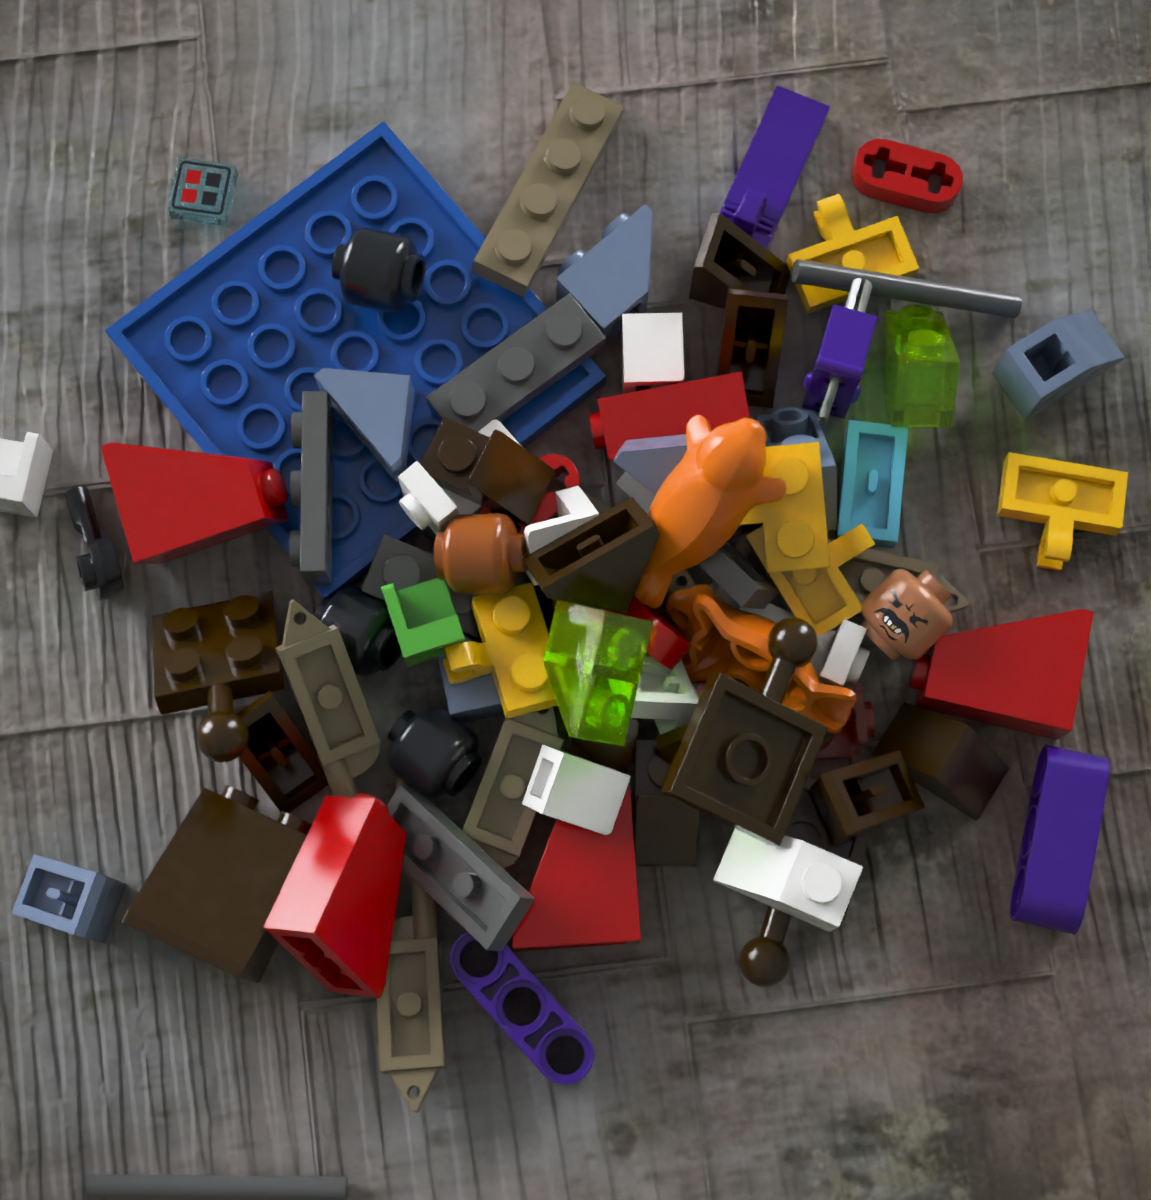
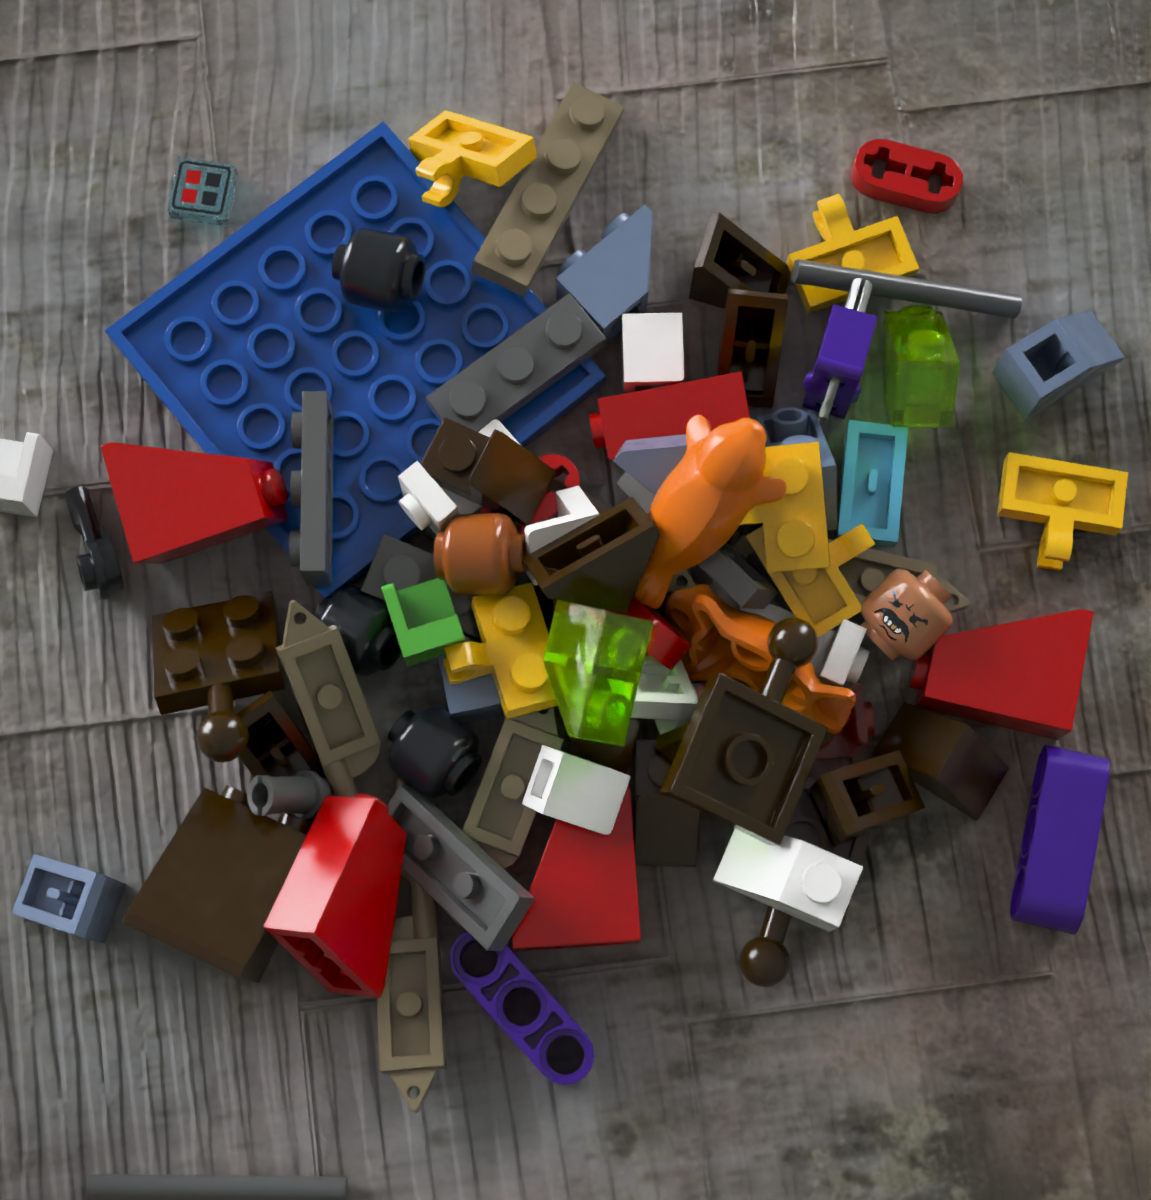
sand blue slope [314,368,414,483] -> none
dark purple hinge [719,85,830,250] -> none
none -> dark grey pin [247,770,331,820]
none -> yellow plate [408,110,537,208]

